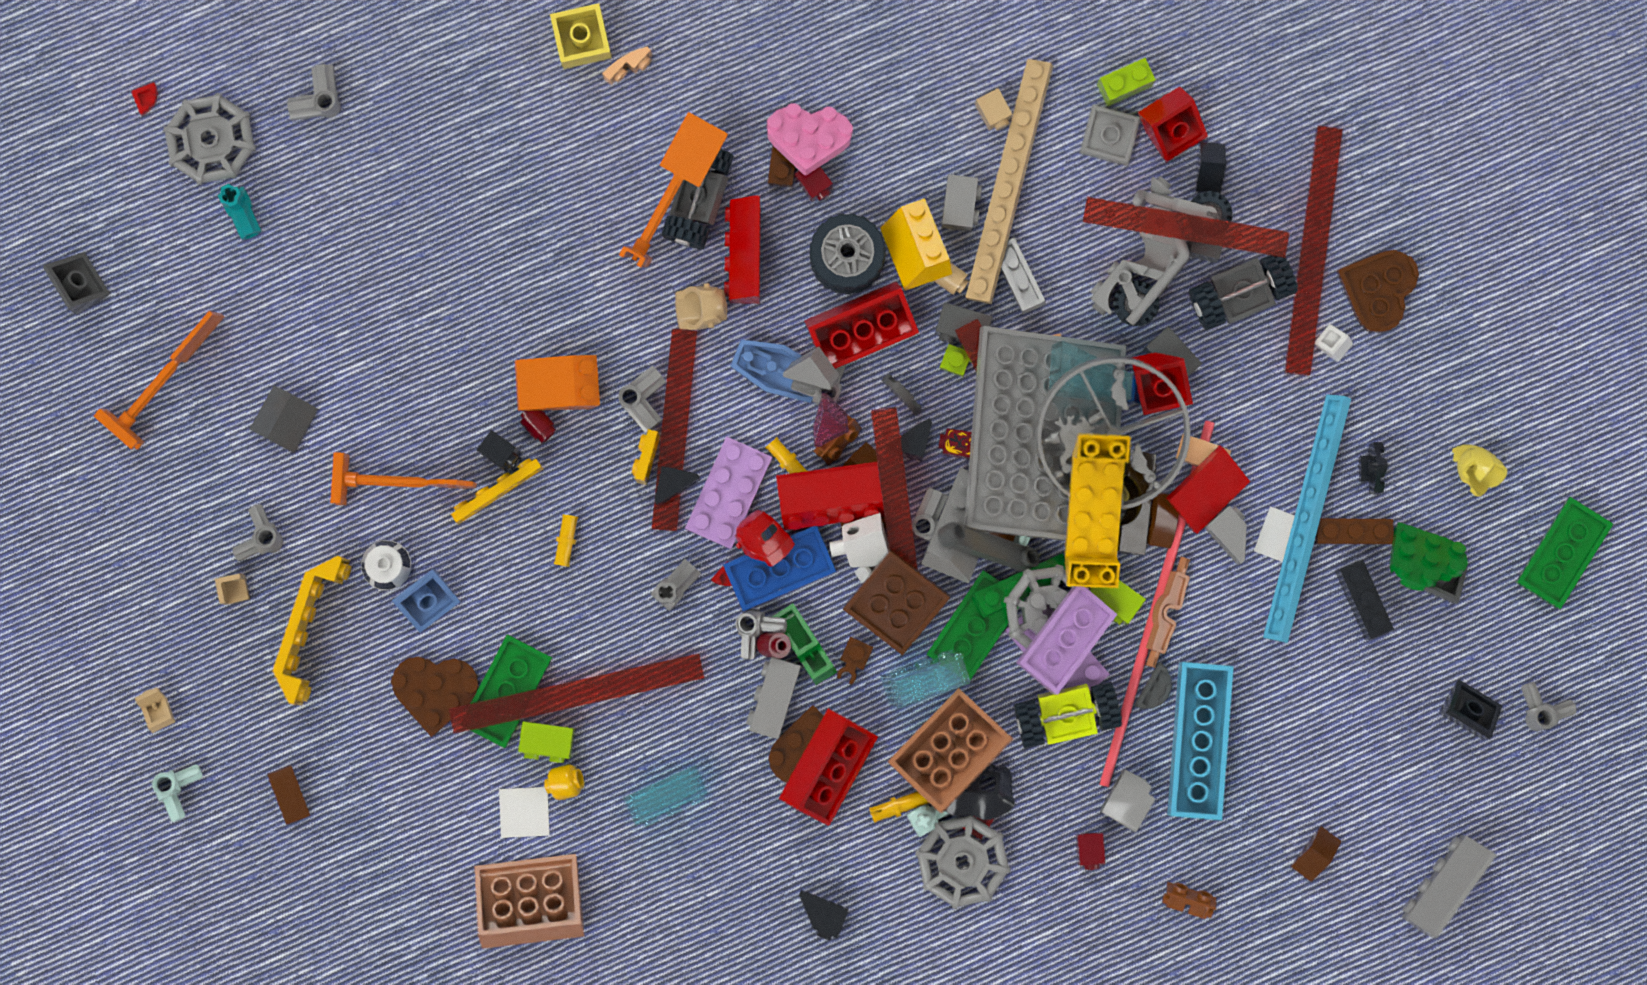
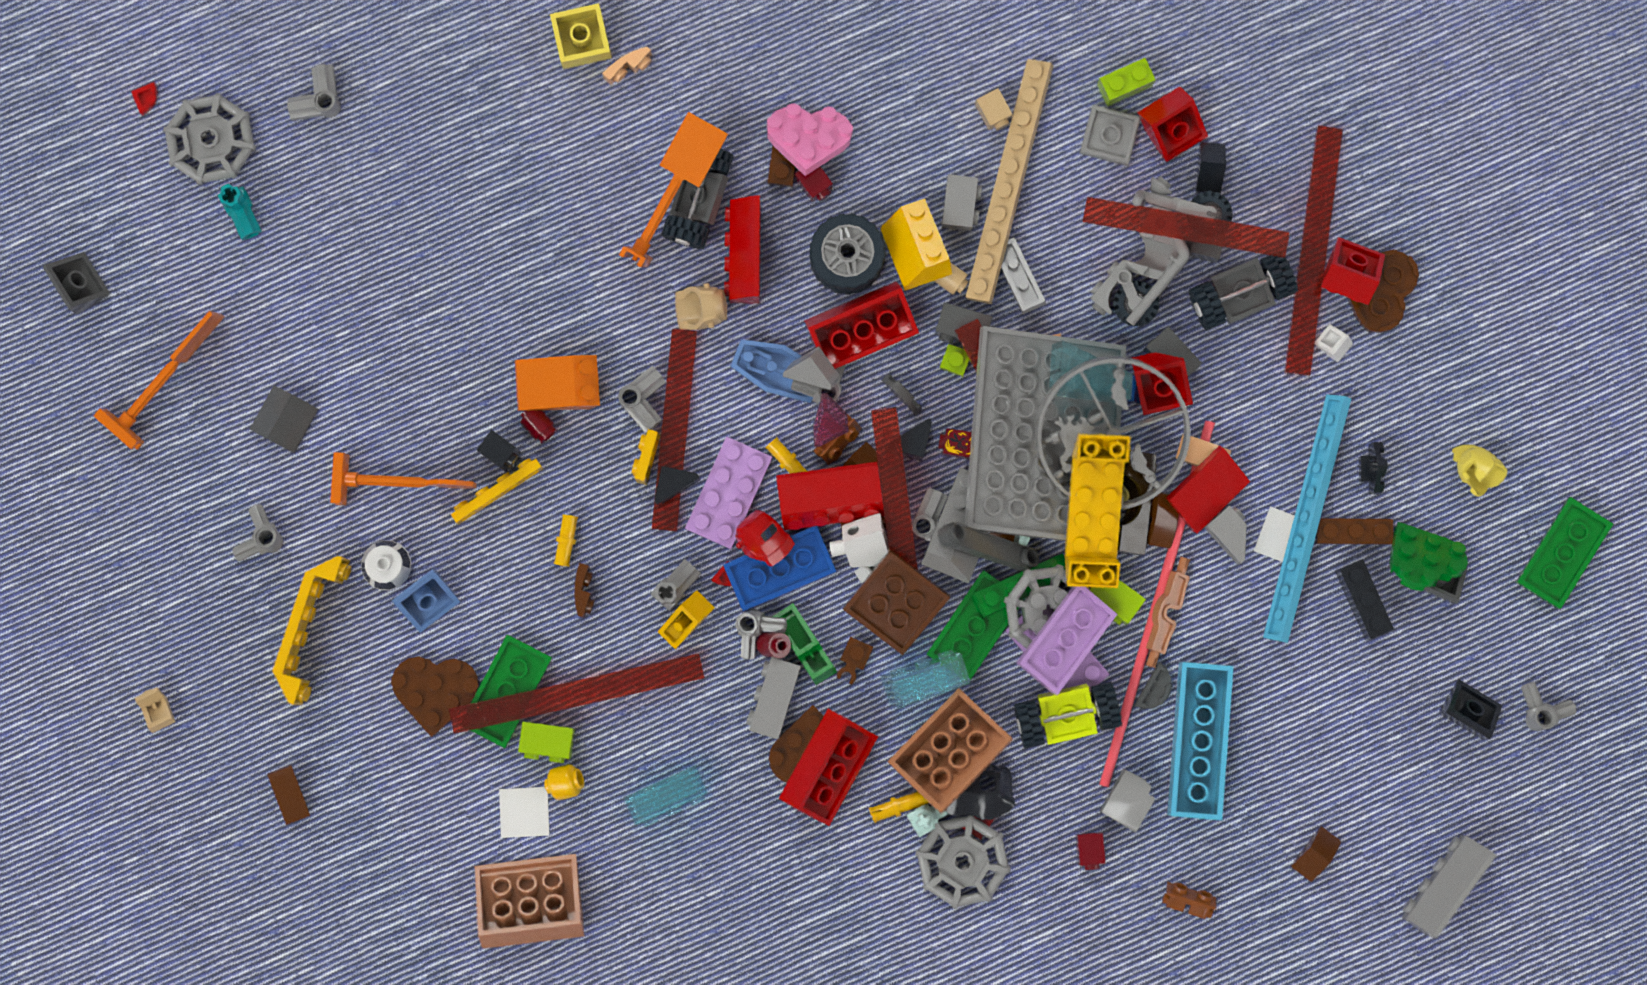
light aqua axle [152,765,203,822] -> none
tan panel [215,574,250,605] -> none
black slope [799,890,849,941] -> none
none -> reddish brown slope [574,563,595,618]
none -> yellow slope [658,590,715,649]
none -> red slope [1321,237,1385,305]

